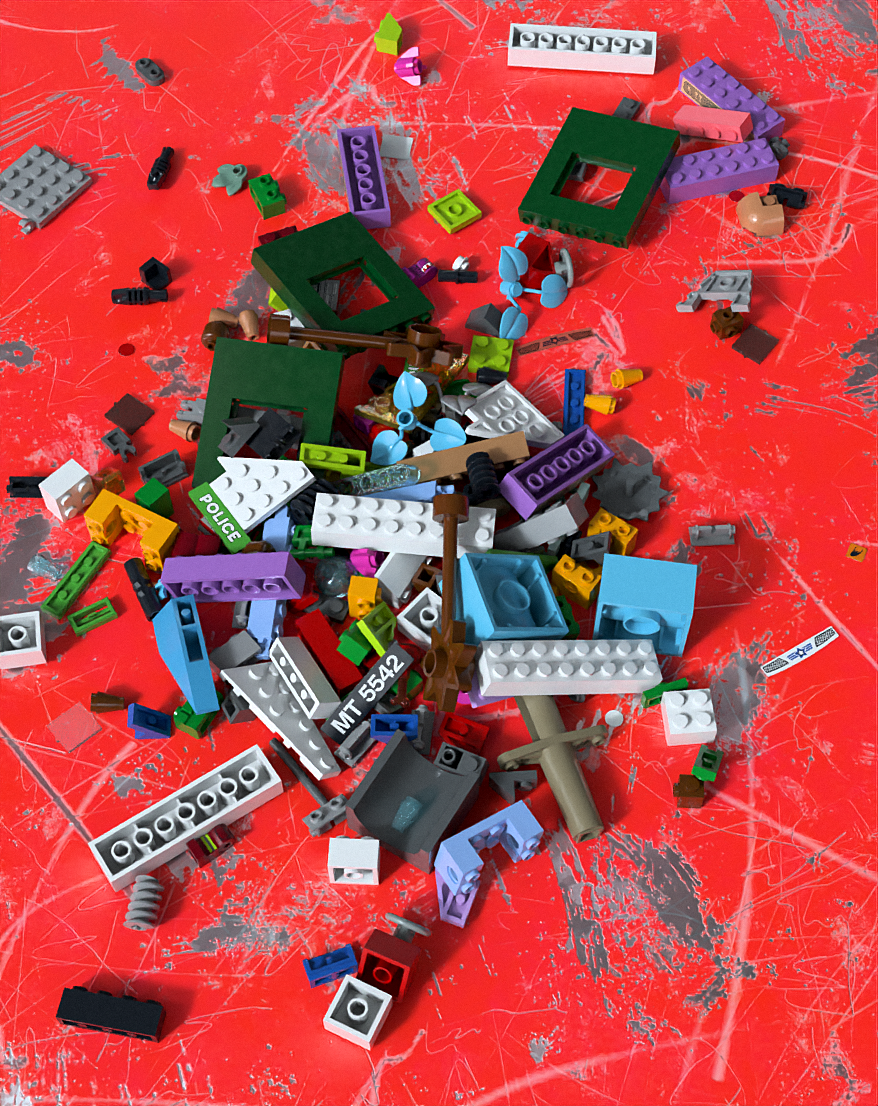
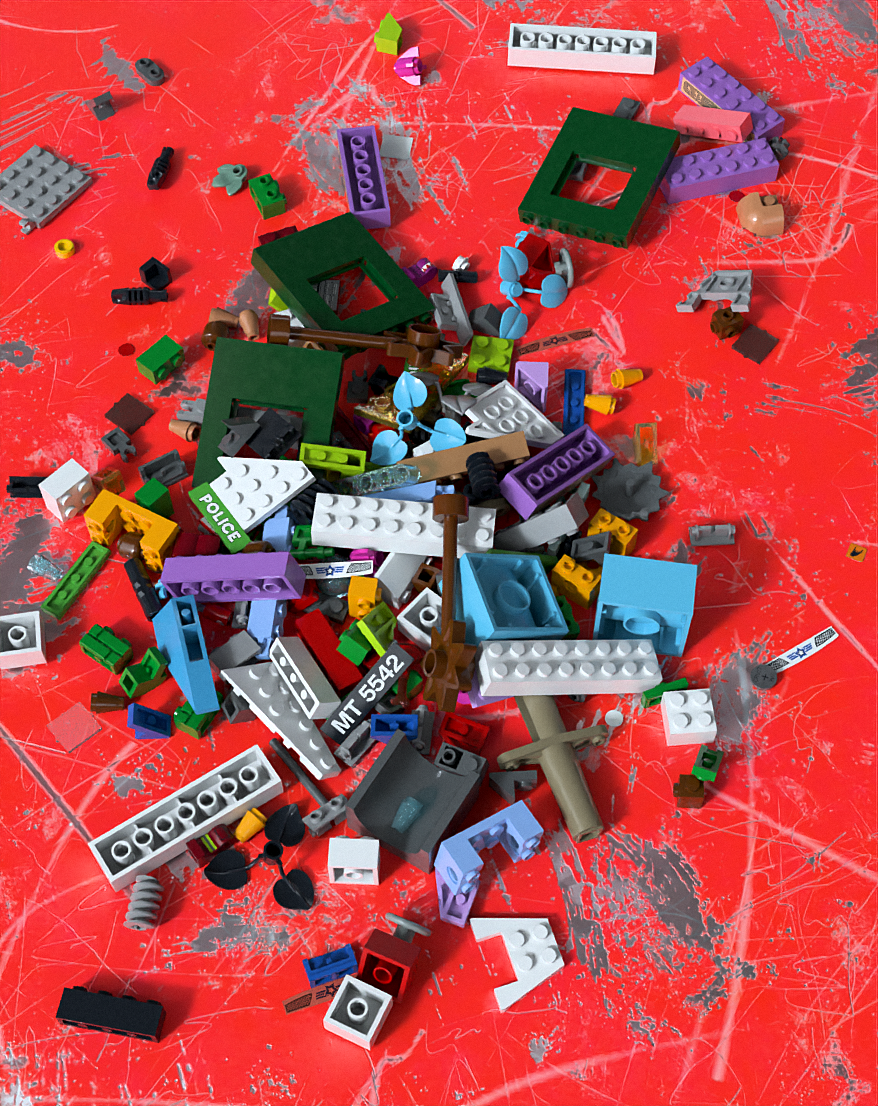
bright green tile [67,597,118,637] -> none
lime plate [427,189,482,235] -> none
black hinge [767,183,808,210] -> none
none -> yellow tile [54,239,75,259]
none -> green brick [79,624,134,675]
none -> dark grey slope [86,91,115,121]
none -> reddish brown head [117,531,145,561]
none -> green brick [119,646,168,699]
none -> green brick [136,335,185,385]
none -> red piece [195,602,234,627]
none -> black plant [204,803,314,910]
none -> light orange cone [233,807,268,844]
none -> clear red sticker [282,974,357,1015]
none -> white sticker [299,560,373,579]
none -> dark grey plate [347,370,369,404]
none -> light grey bracket [428,273,473,346]
none -> white wing [470,918,565,1013]
none -> lavender slope [514,361,548,413]
none -> slope [632,422,658,466]
none -> flat silver piece [750,664,777,691]

